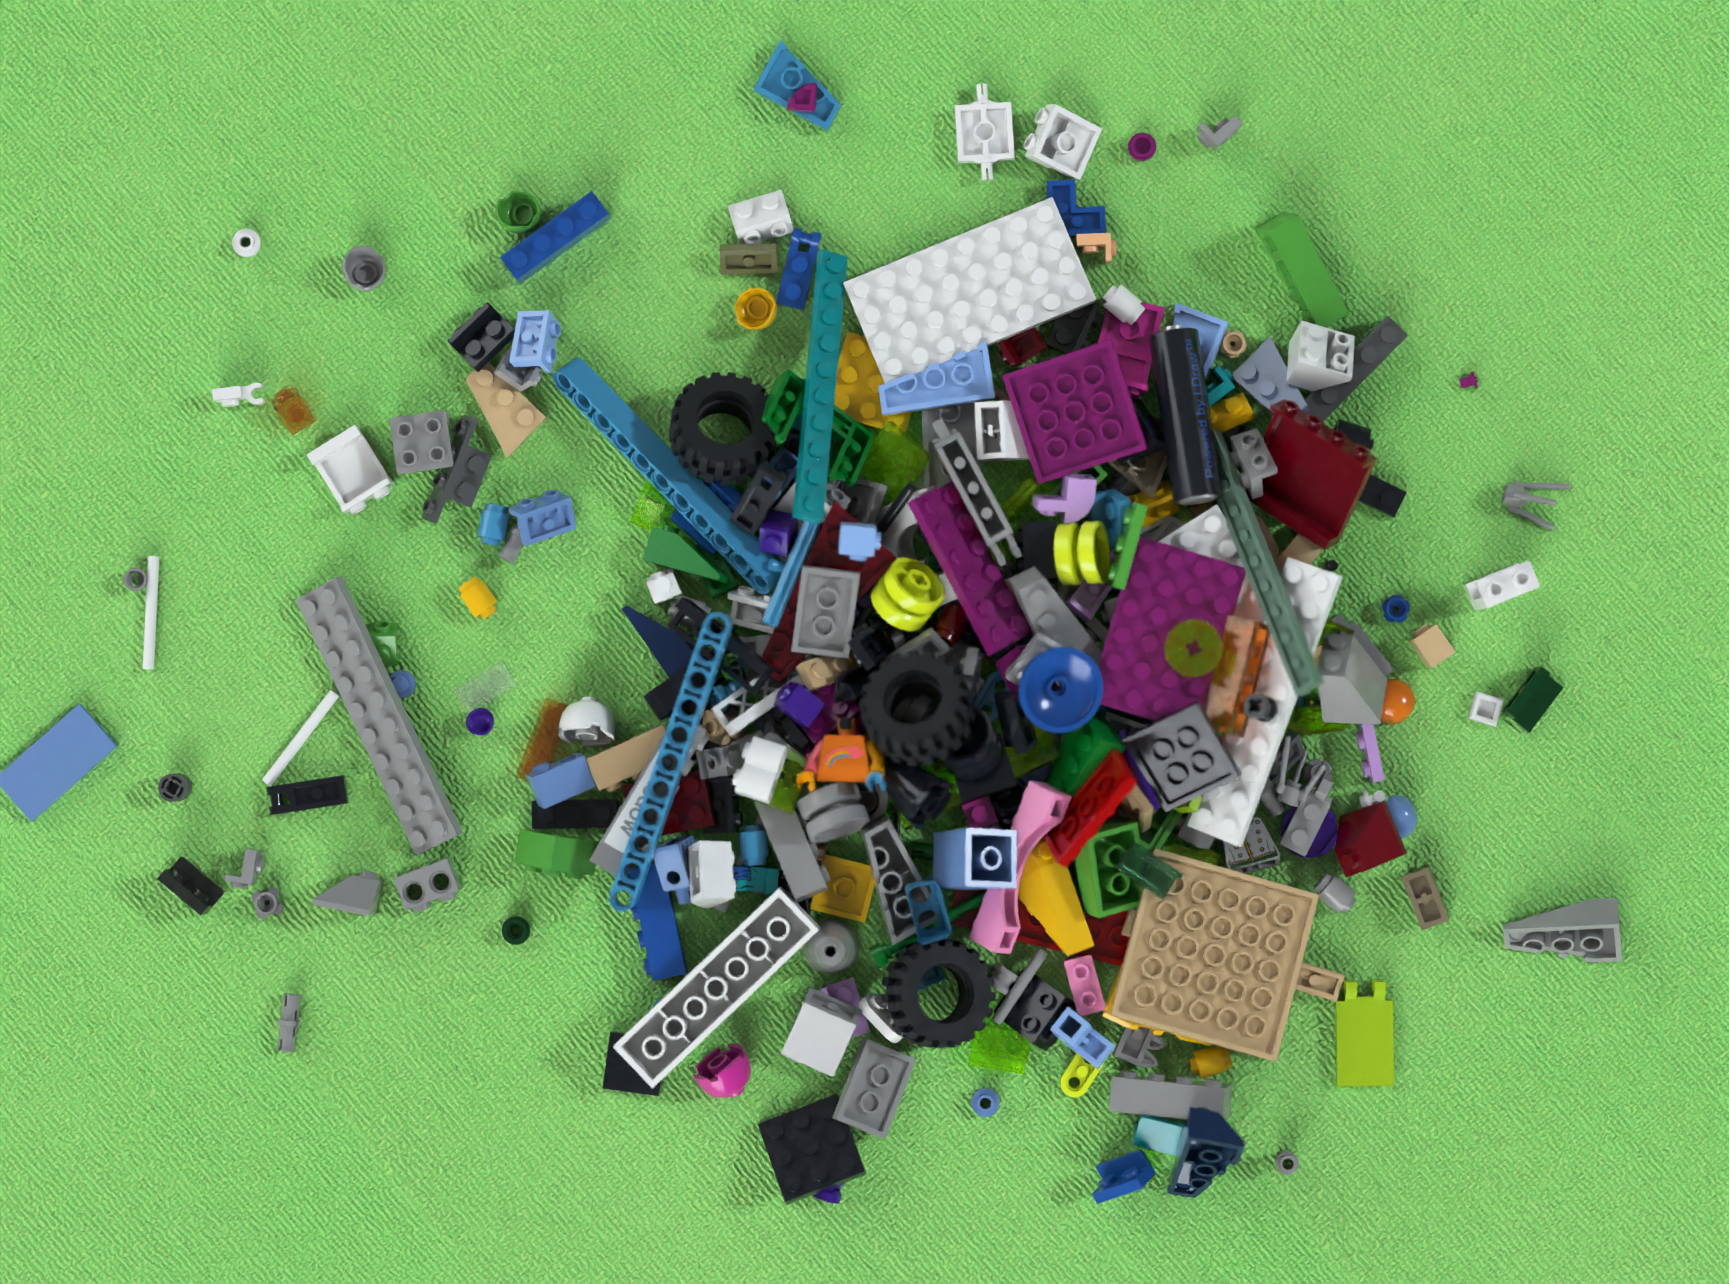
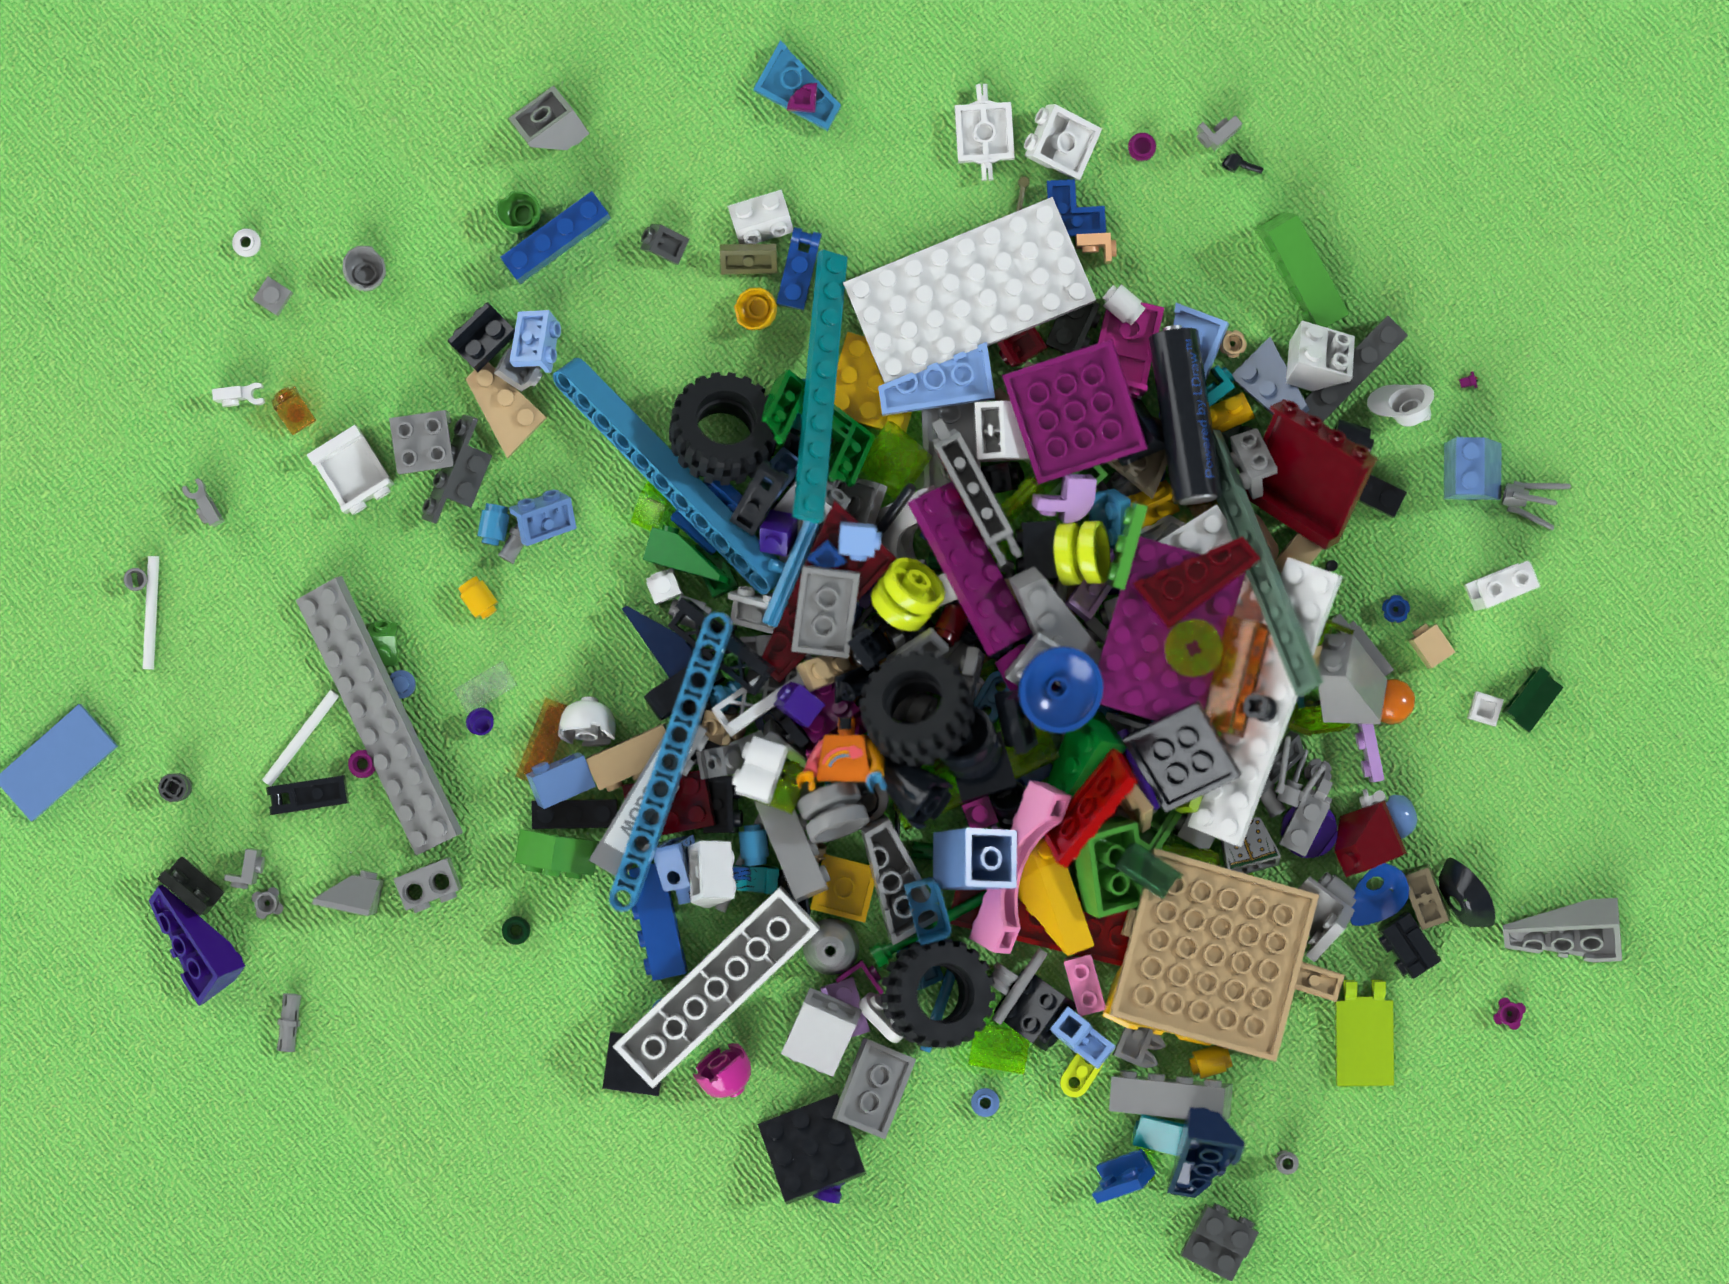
none -> dark purple wedge [149,884,245,1006]
none -> light grey plate [182,478,225,527]
none -> light grey plate [253,277,293,316]
none -> magenta plate [348,750,375,778]
none -> light grey slope [508,86,590,150]
none -> dark grey bracket [640,224,689,265]
none -> blue tile [806,539,847,568]
none -> magenta bracket [835,960,884,995]
none -> dark azure bar [920,969,955,1053]
none -> black bracket [981,462,1024,494]
none -> olive hinge [1016,176,1029,212]
none -> dark red wing [1133,536,1261,630]
none -> dark grey plate [1180,1203,1259,1282]
none -> black hand [1222,153,1263,174]
none -> light grey bracket [1298,877,1355,962]
none -> blue piece [1350,863,1409,926]
none -> white piece [1367,384,1434,426]
none -> black brick [1378,912,1441,979]
none -> black piece [1438,858,1495,927]
none -> medium blue slope [1444,437,1502,500]
none -> magenta plate [1493,997,1526,1030]

